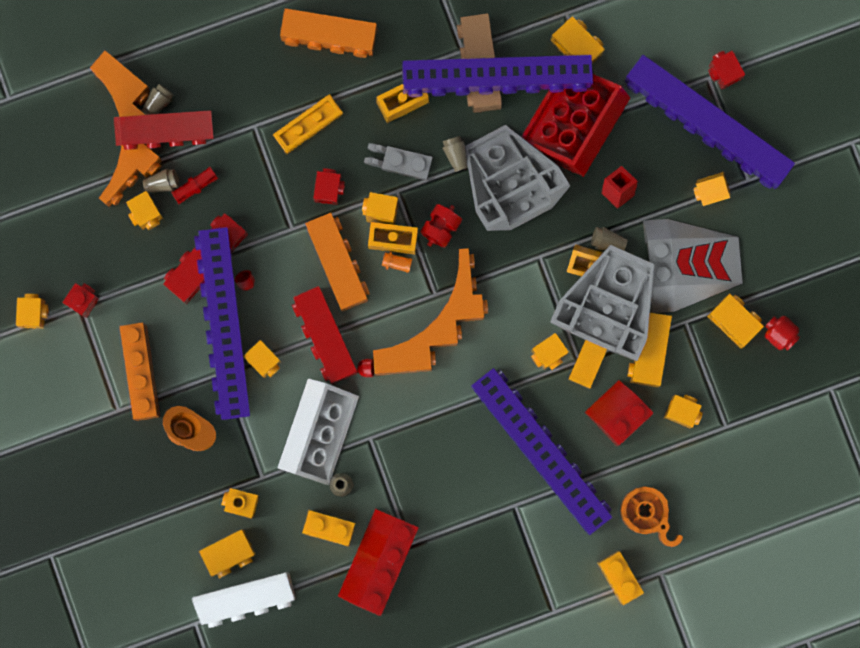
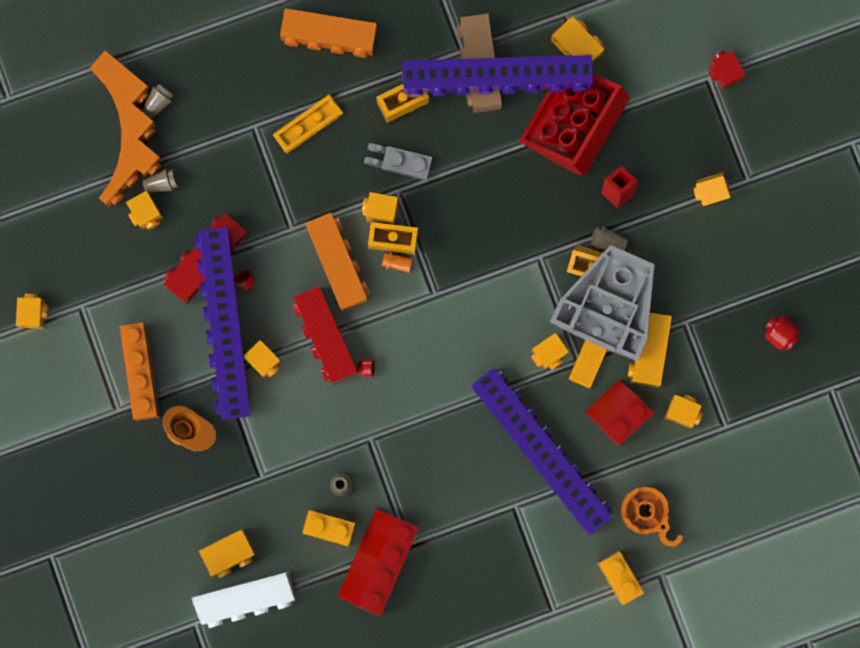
red brick [62,283,99,318] -> none
red brick [114,111,213,150] -> none
red pin [171,167,218,205] -> none
light orange brick [222,488,259,519] -> none
white slope [278,378,359,485] -> none
red brick [313,169,345,205] -> none
orange arch [373,248,488,376] -> none
red wheel [420,204,462,248] -> none
dark tan cone [442,136,468,172] -> none
light grey wedge [465,125,570,231] -> none
dark purple brick [624,55,795,189] -> none
light grey wedge [643,219,742,313] -> none
light orange brick [707,294,764,348] -> none

